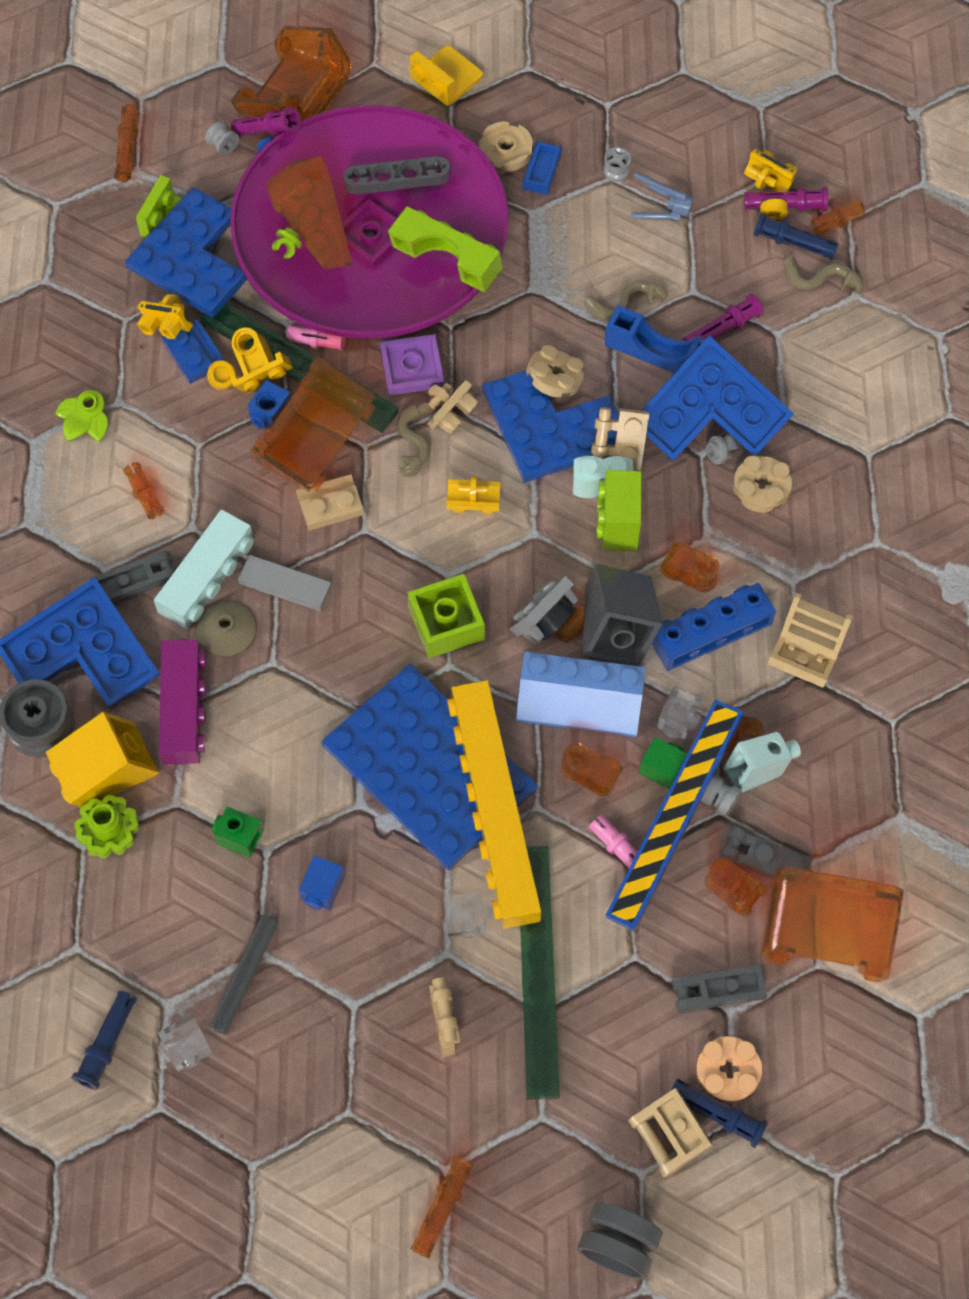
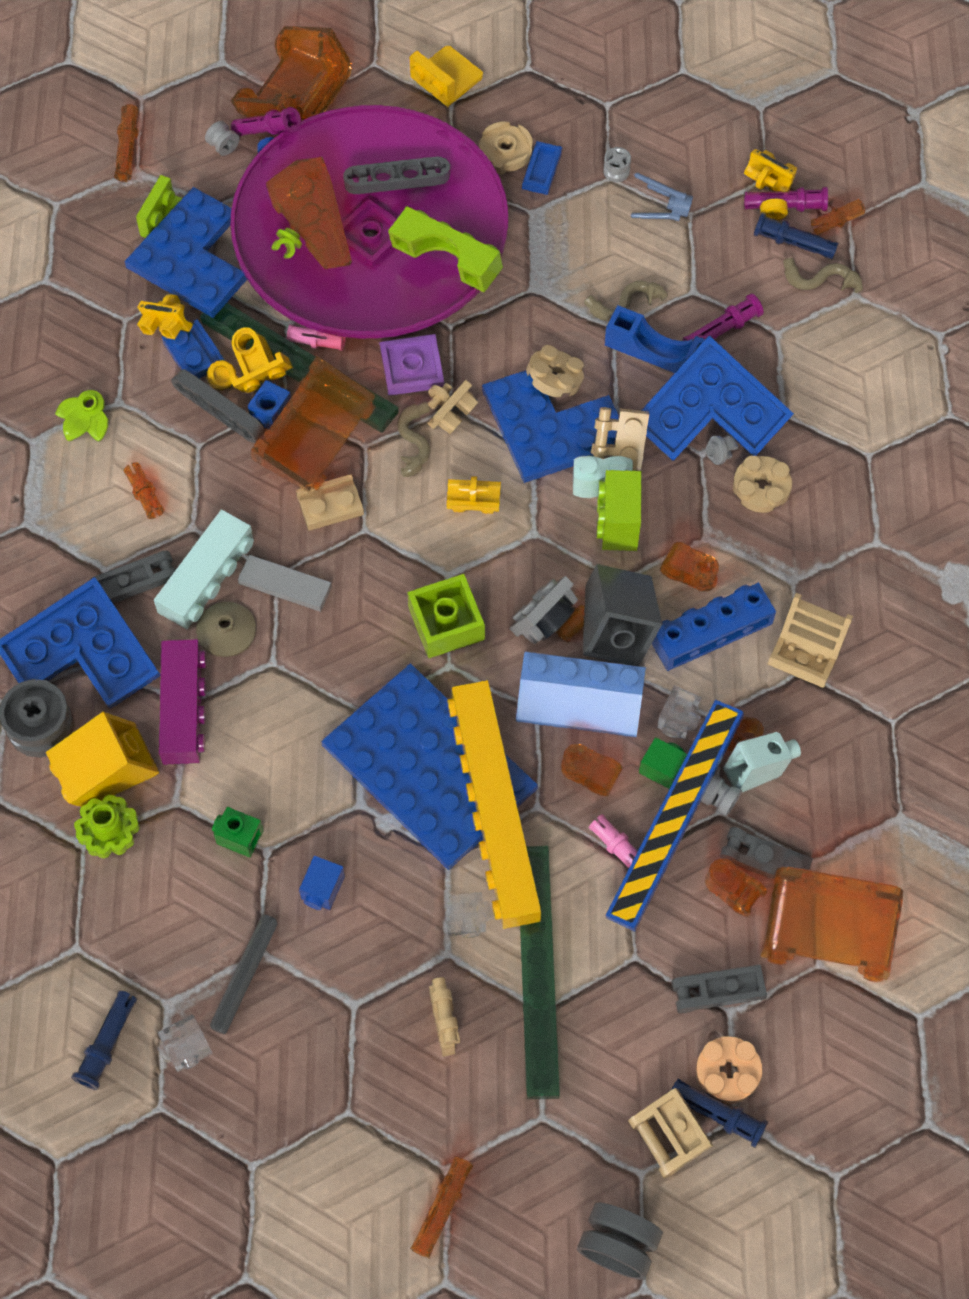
none -> dark grey beam [171,369,265,443]

